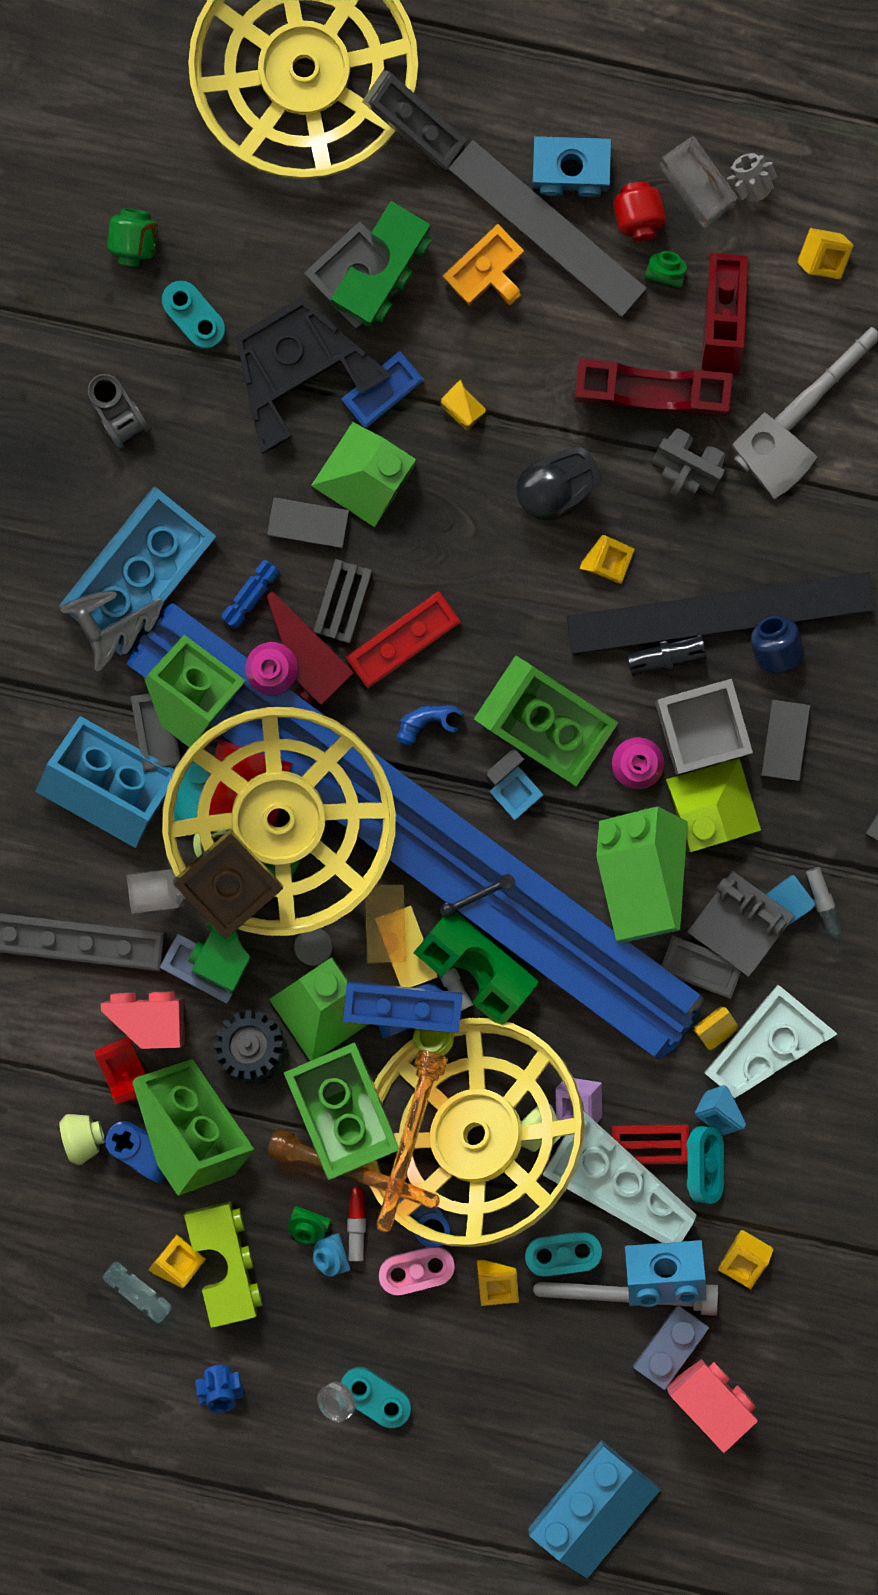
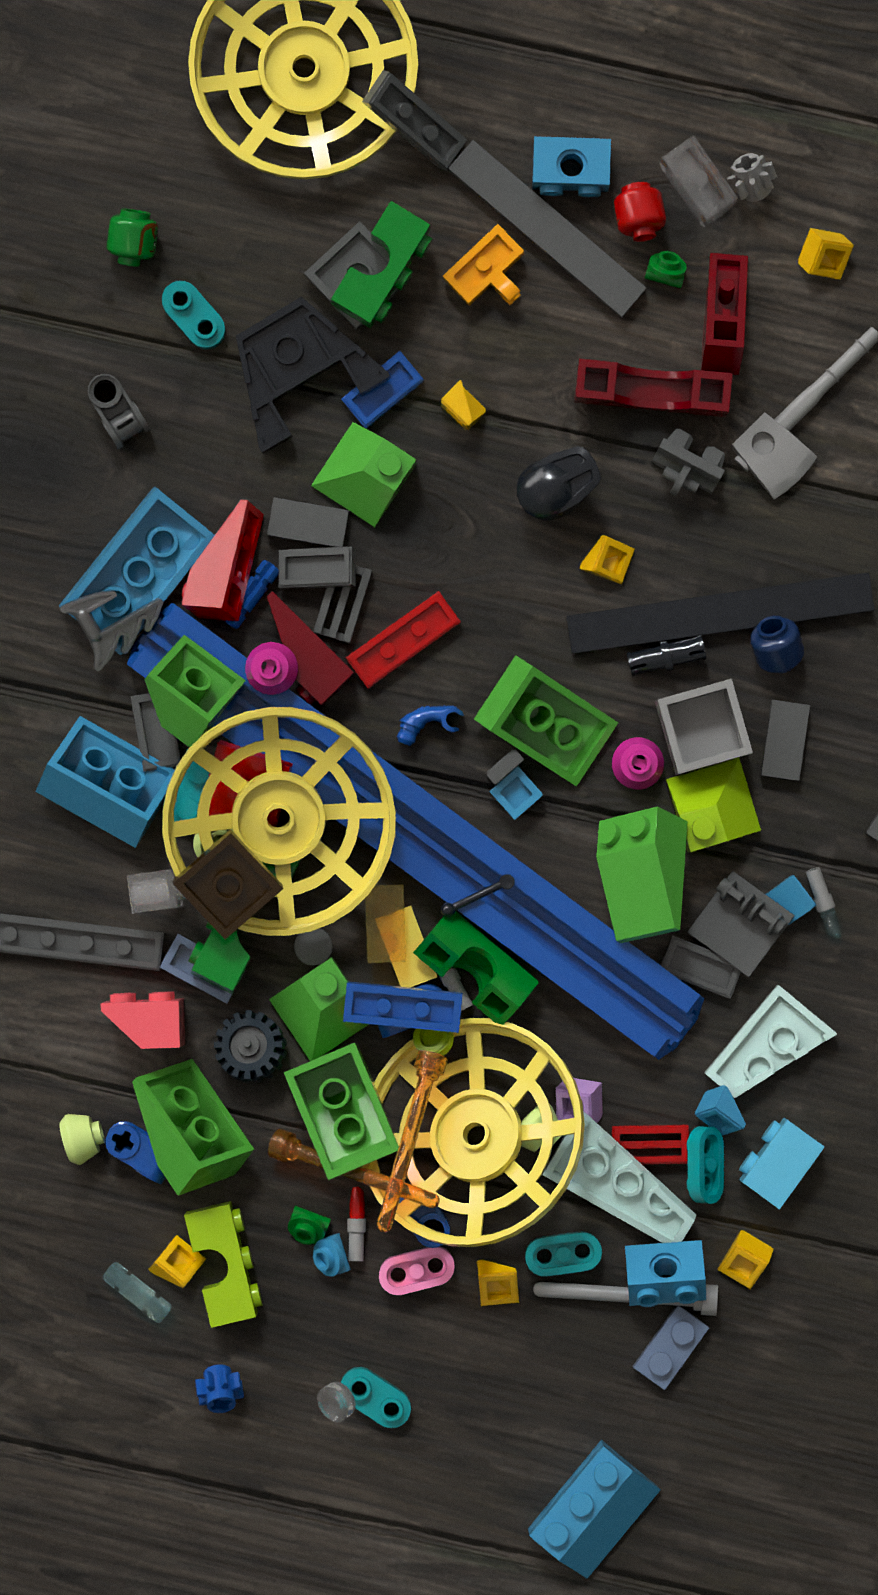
red bracket [94,1037,147,1104] -> none
coral slope [667,1359,758,1453] -> none
yellow slope [693,1006,739,1050] -> none
none -> slope [182,500,264,621]
none -> dark grey tile [278,547,356,590]
none -> medium azure brick [739,1118,824,1209]

